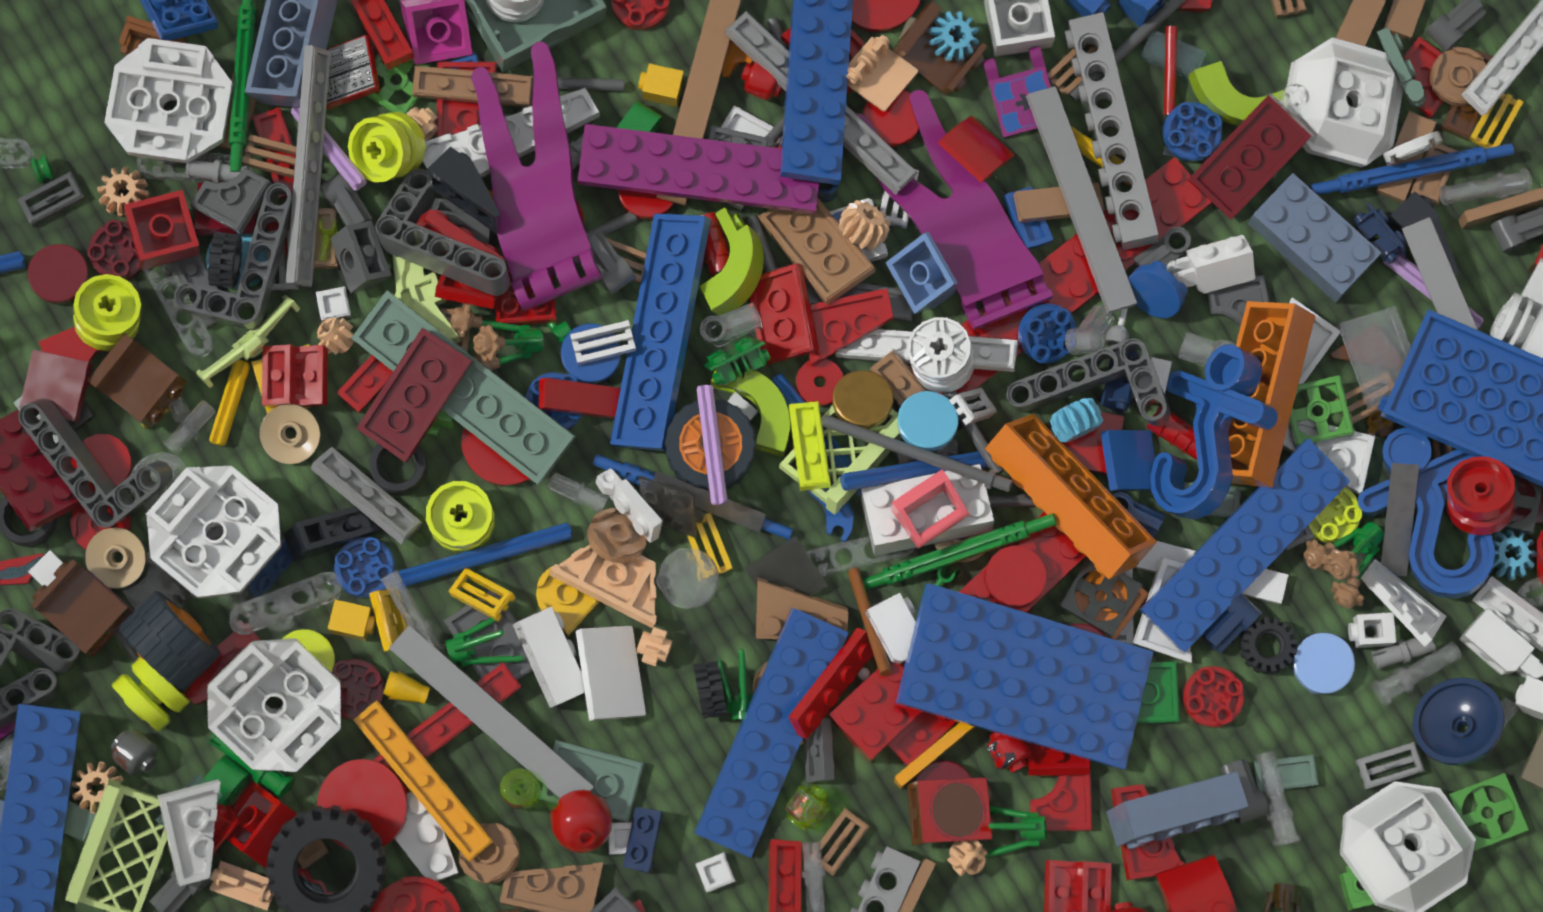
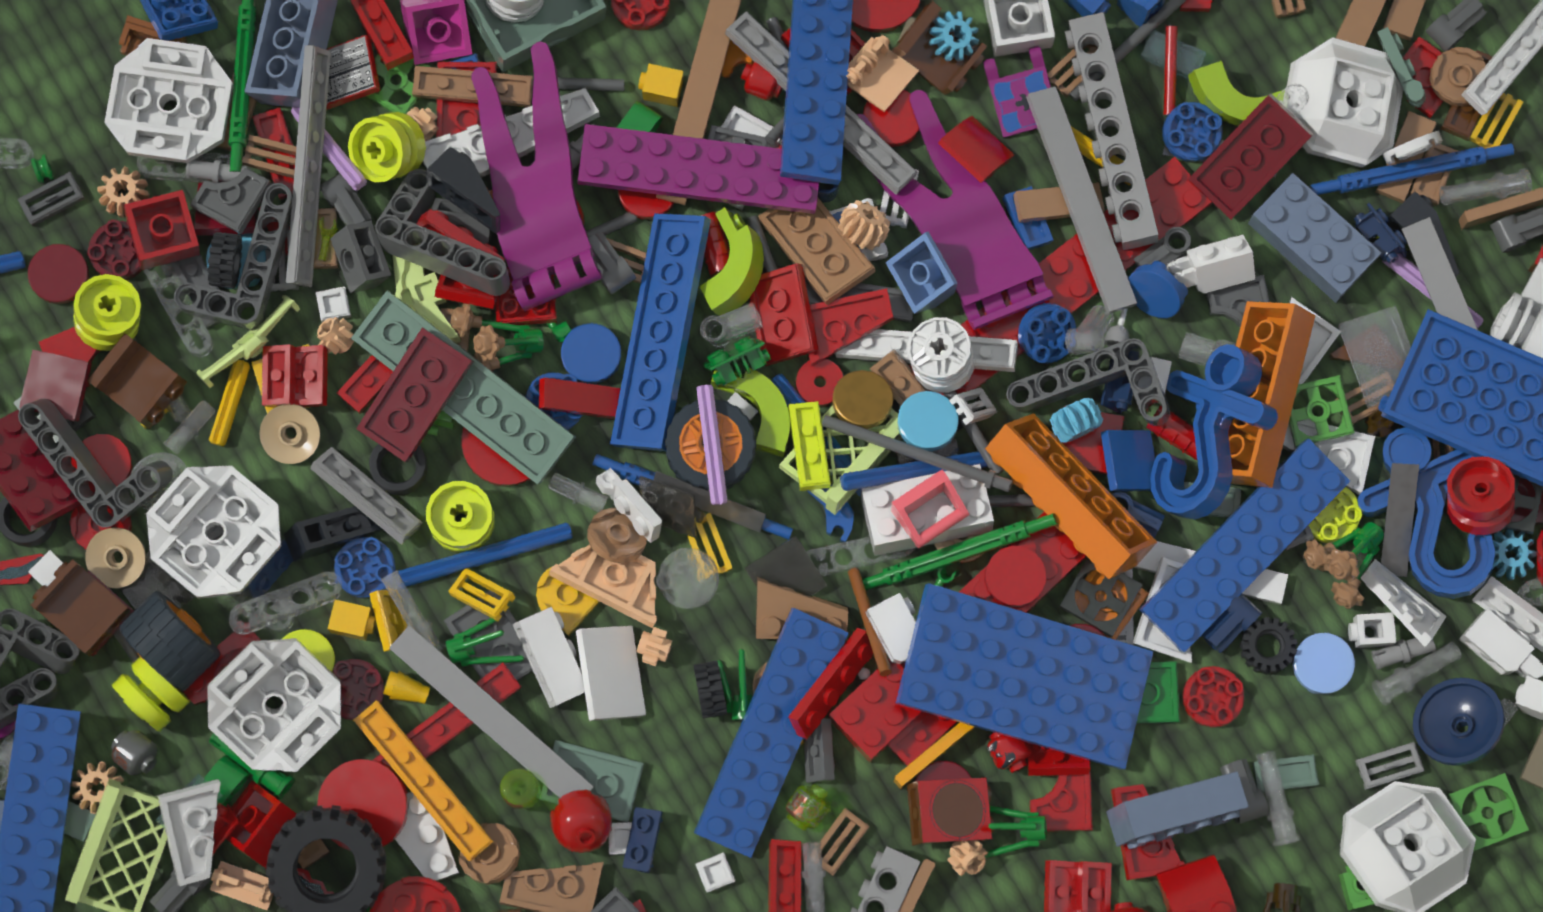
white tile [570,320,636,365] -> none

